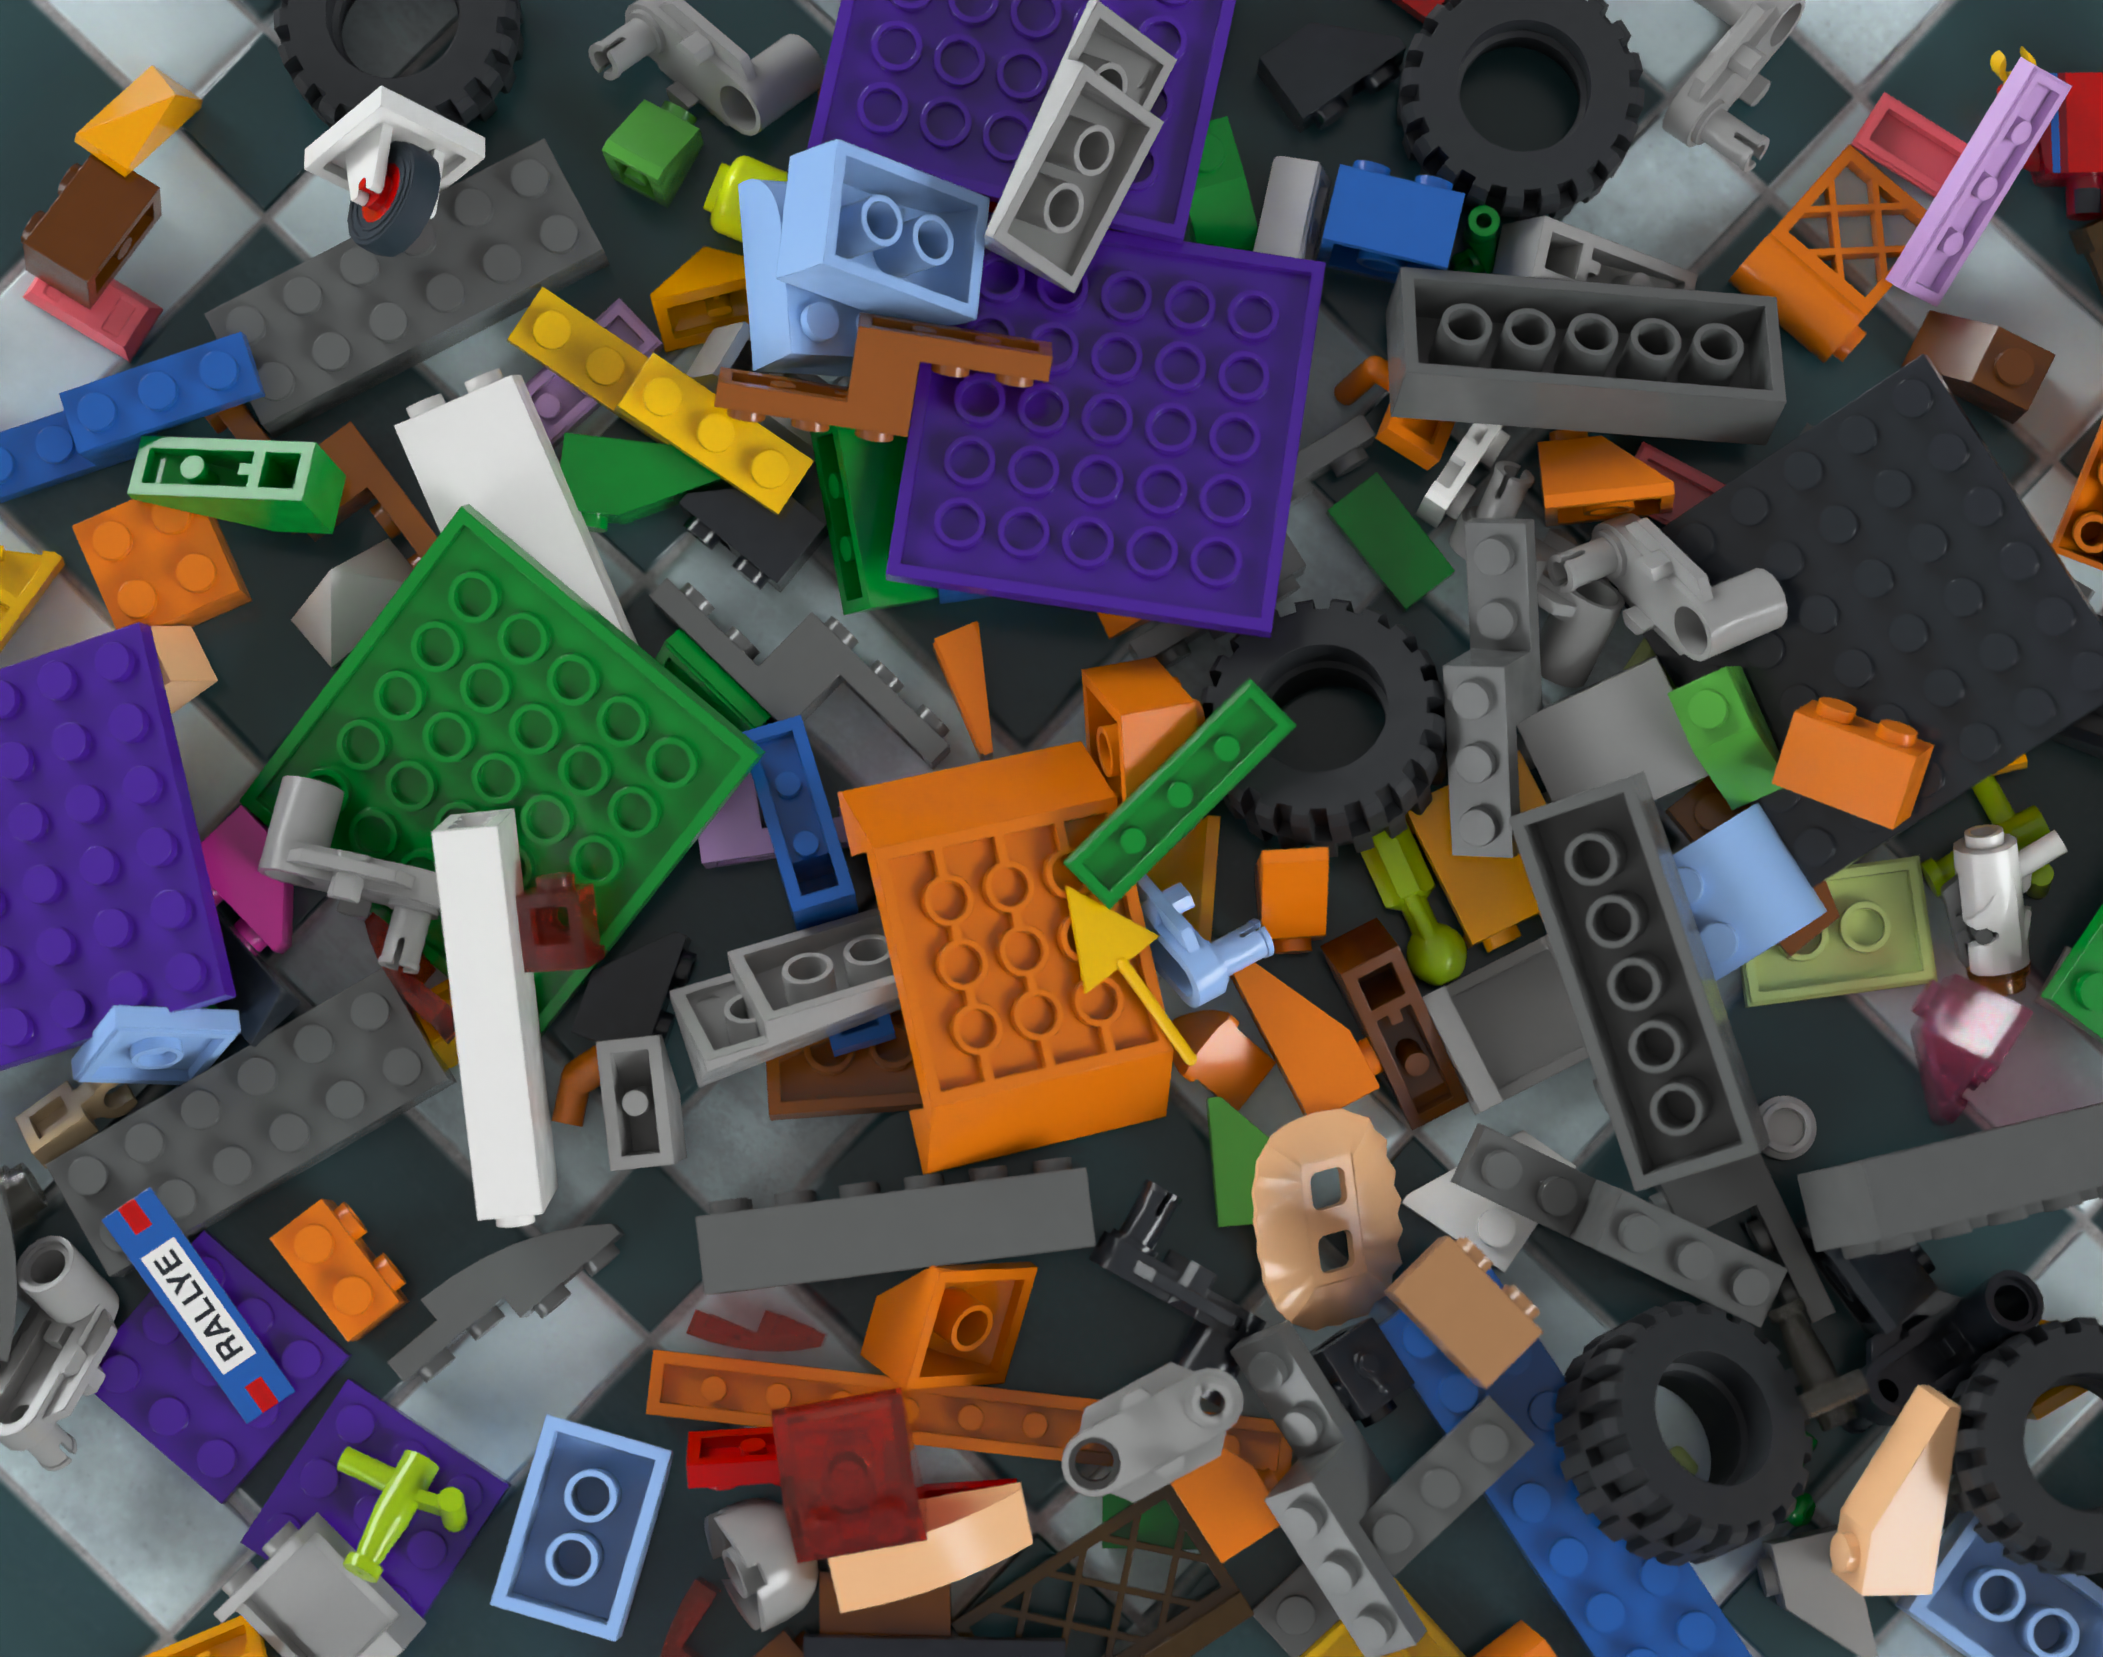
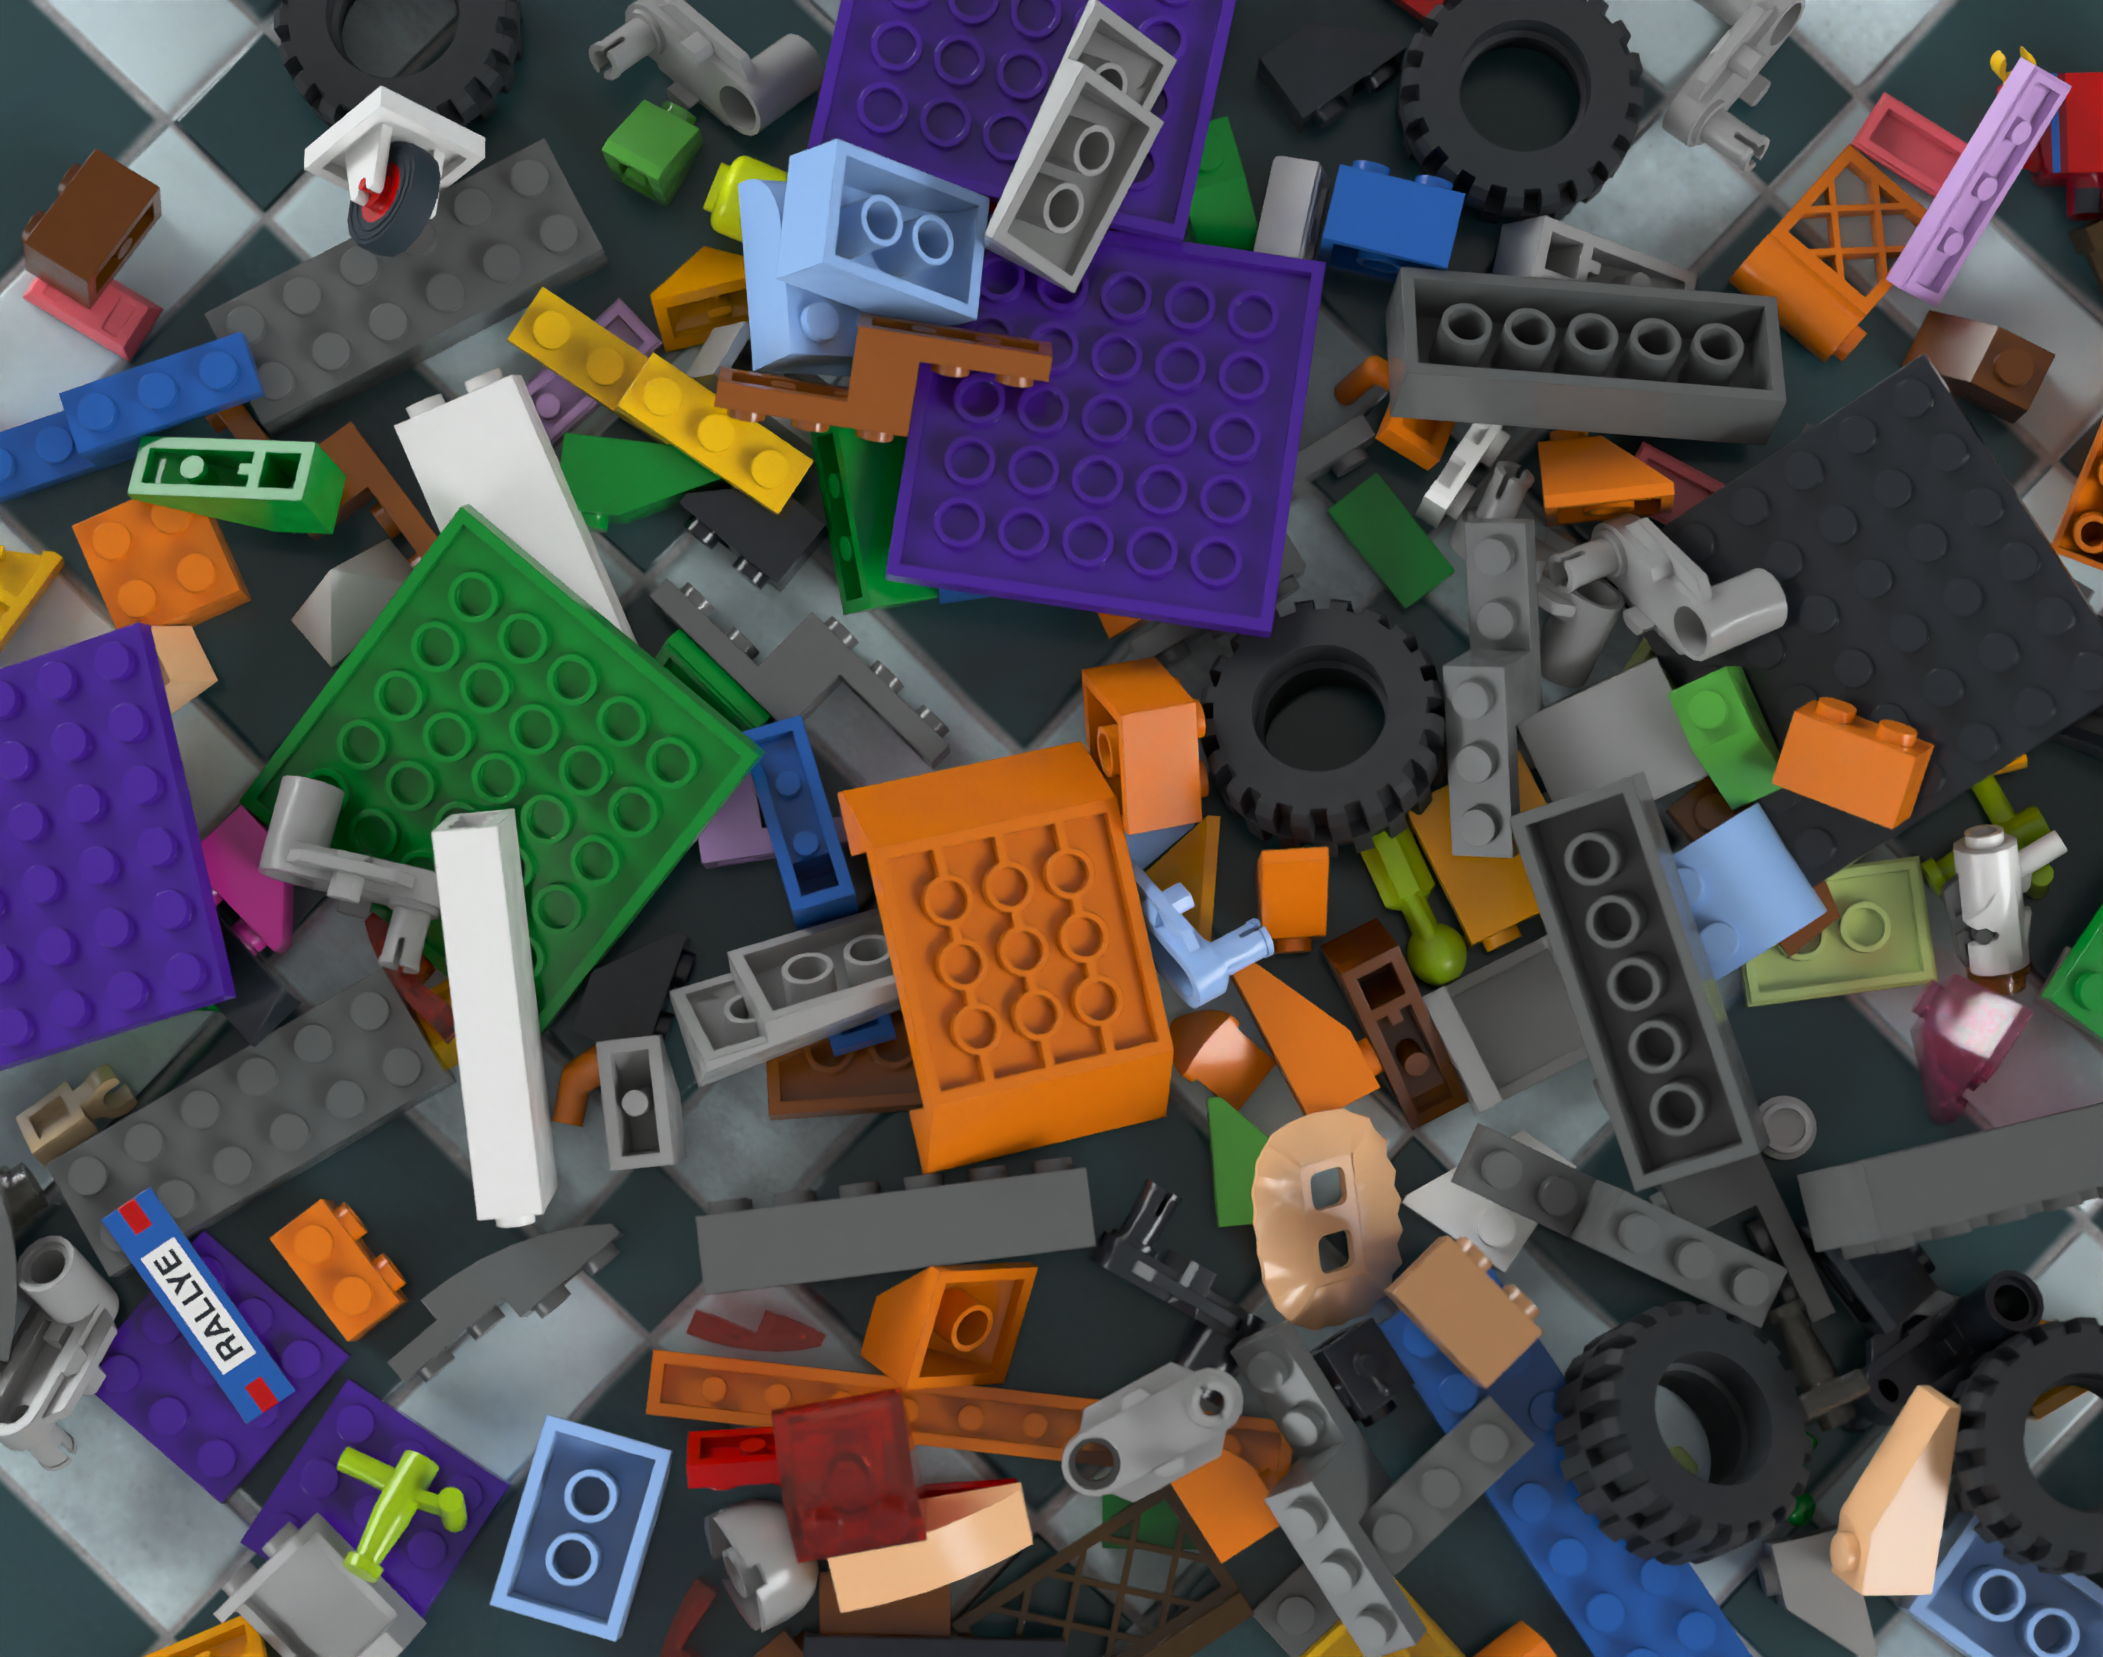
light blue tile [71,1005,241,1085] -> none
light orange slope [74,65,203,177] -> none
clear red brick [516,872,606,973] -> none
orange slope [933,621,993,761] -> none
green tile [1063,678,1297,910] -> none
yellow piece [1065,886,1197,1066] -> none
green arm [1450,205,1500,274] -> none

